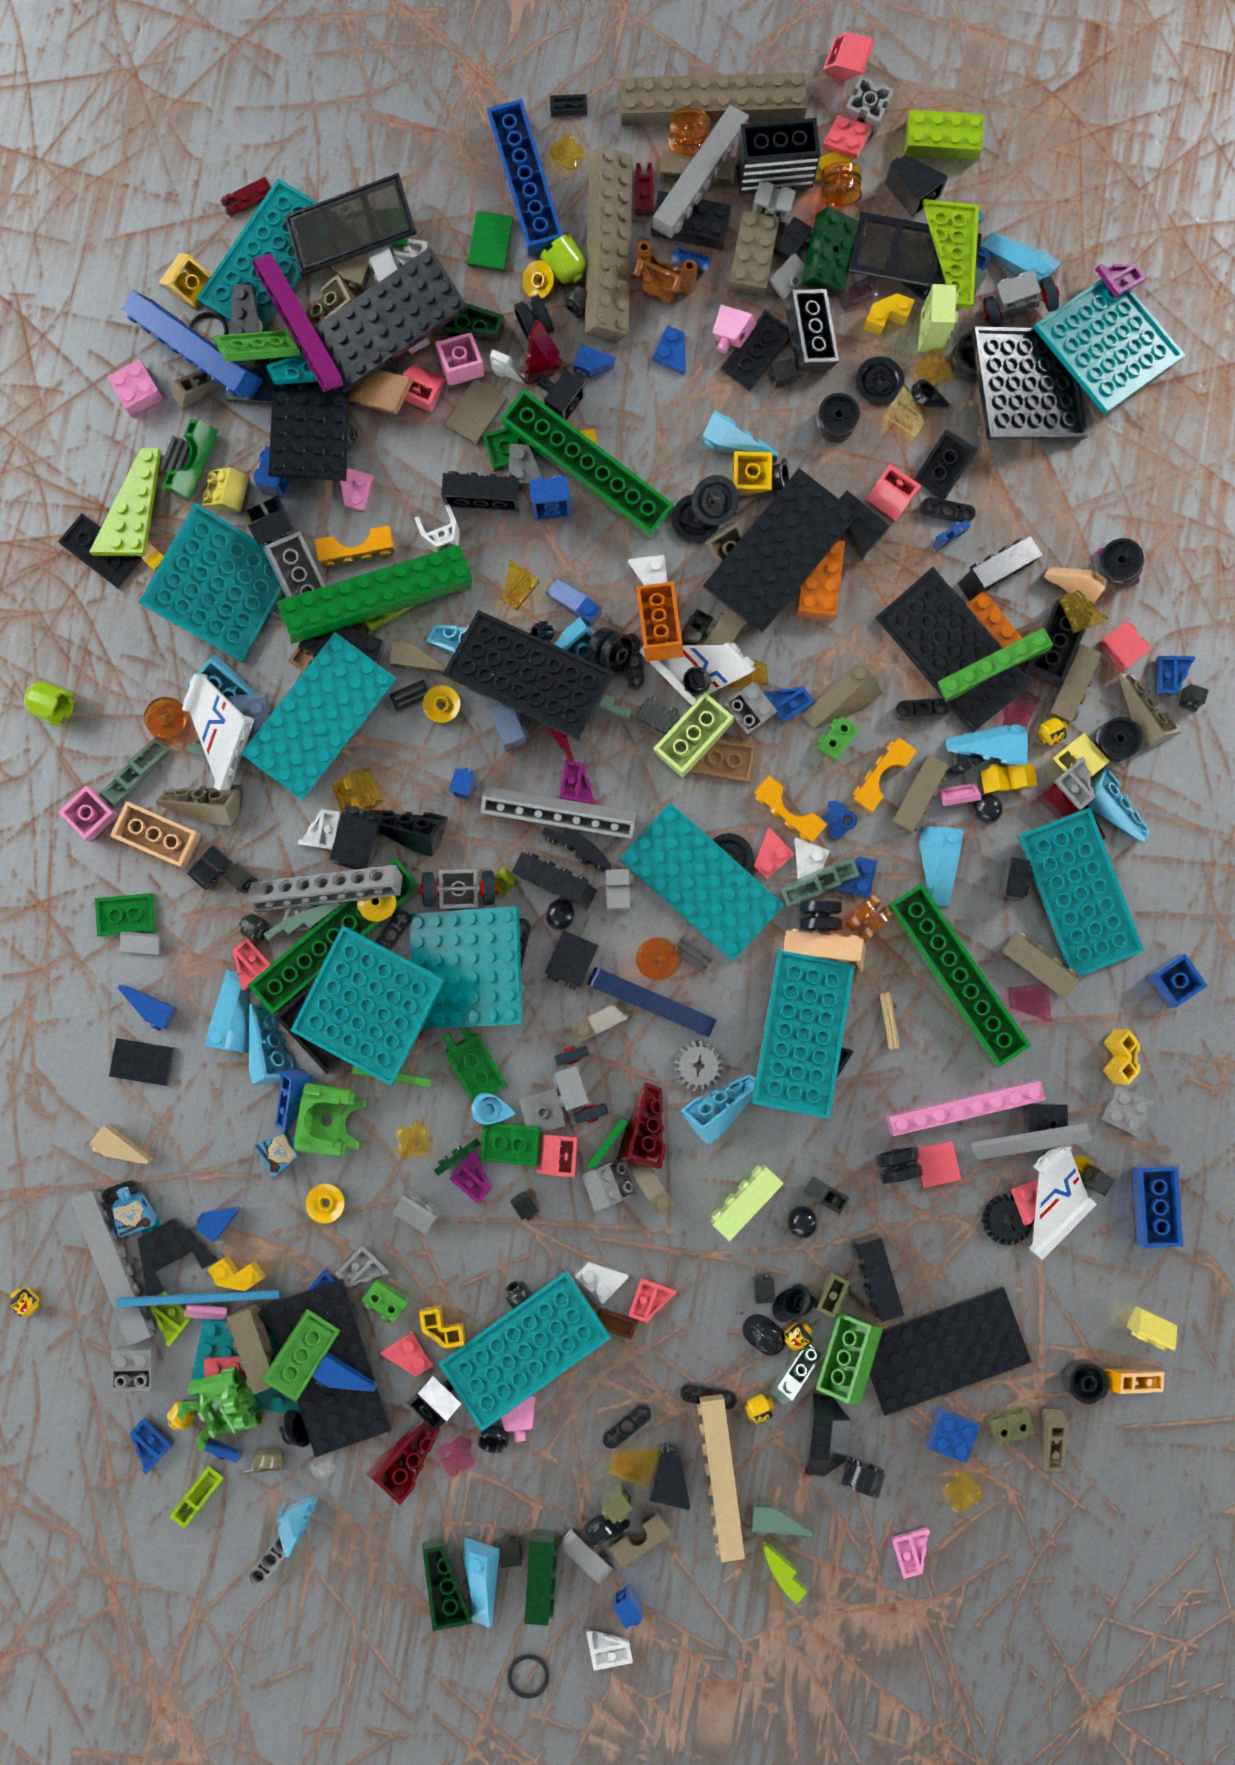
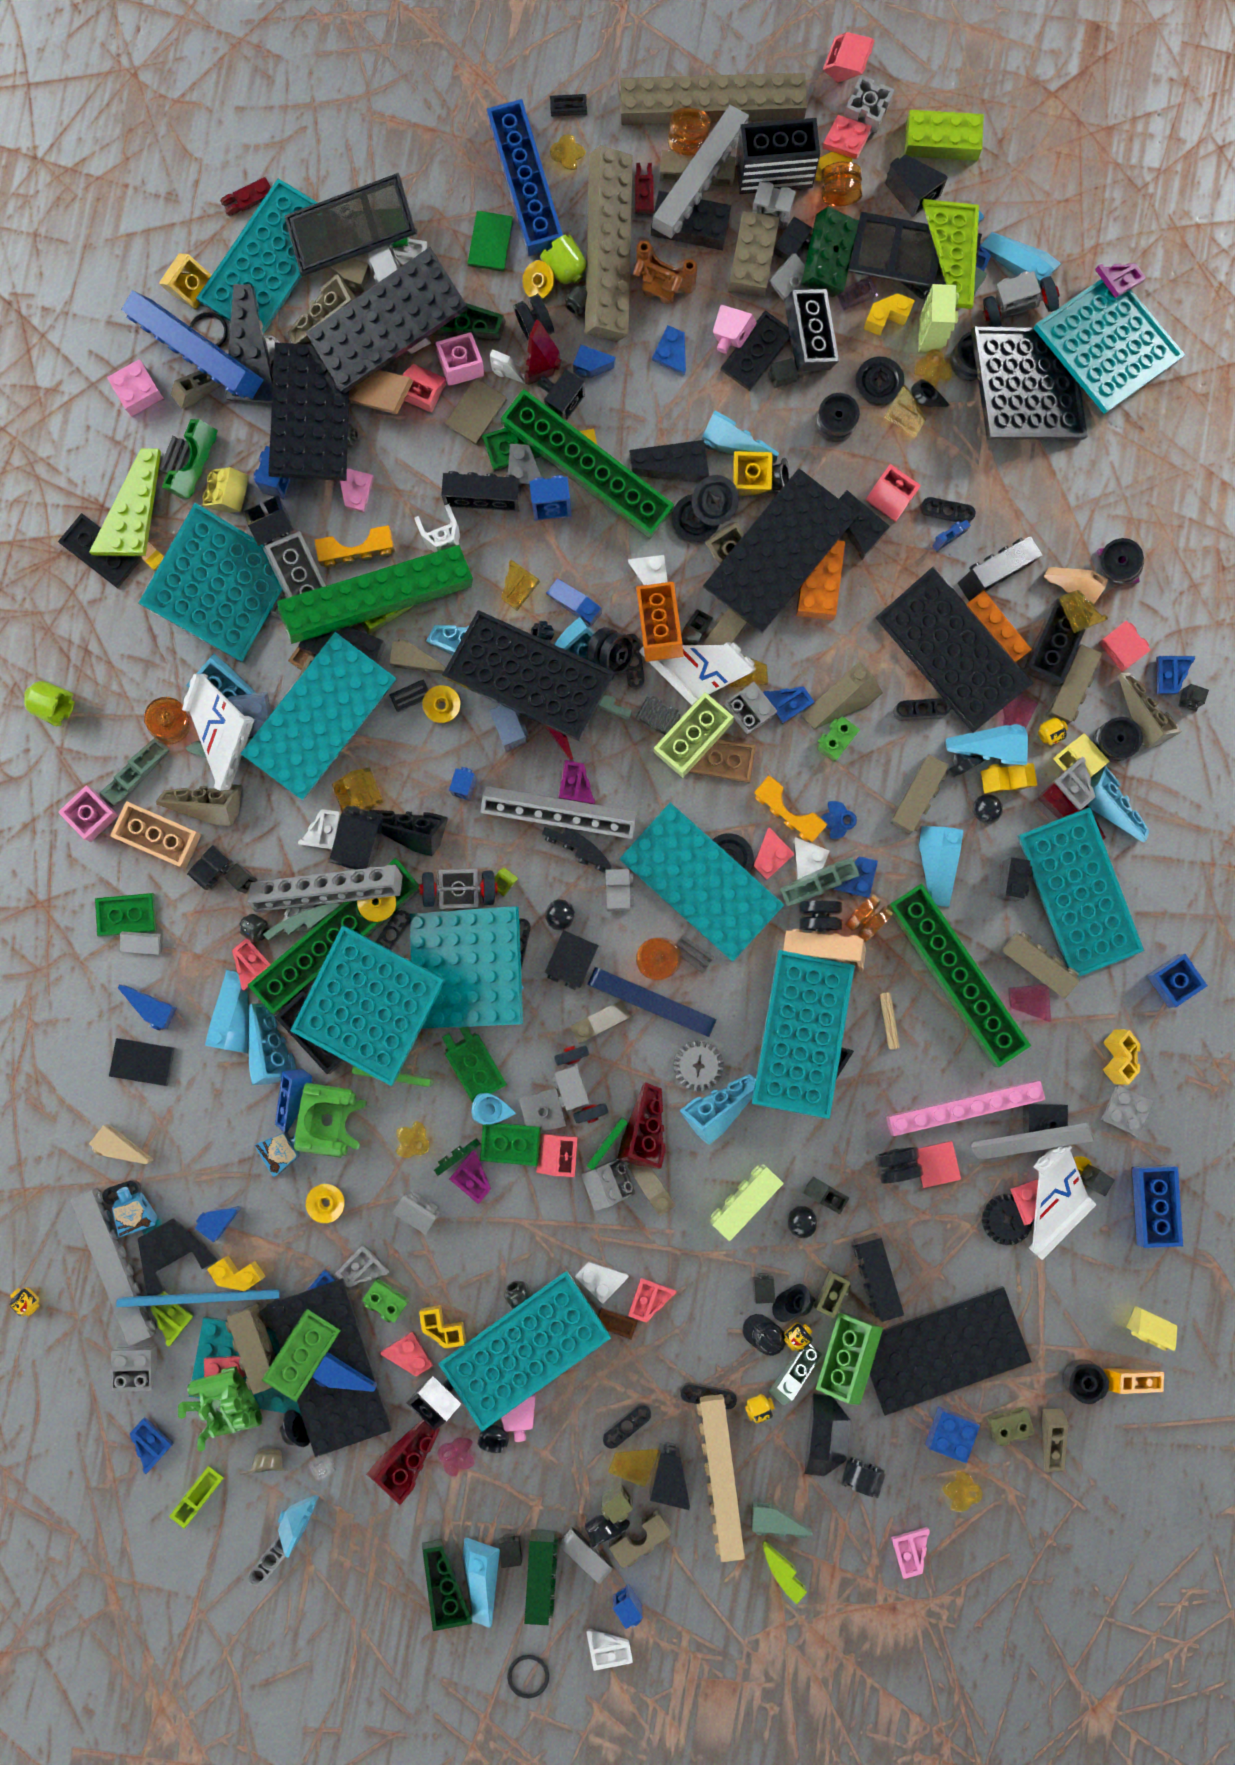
yellow head [167,1399,197,1431] -> none
bright pink tile [183,1303,227,1320] -> none
blue plate [204,1438,243,1463] -> none
bright green tile [214,330,300,362] -> none
magenta beam [252,253,343,392] -> none
teal wing [266,353,318,385] -> none
pearl dark grey slope [510,1189,540,1221] -> none
black wedge [512,851,597,911] -> none
blue plate [672,247,712,271] -> none
black hair [683,666,711,697] -> none
light orange arch [851,738,917,814] -> none
black slope [913,429,979,499] -> none
bright green arch [938,628,1053,702] -> none
bright pink tile [938,783,981,806] -> none
none -> black wedge [629,440,709,482]

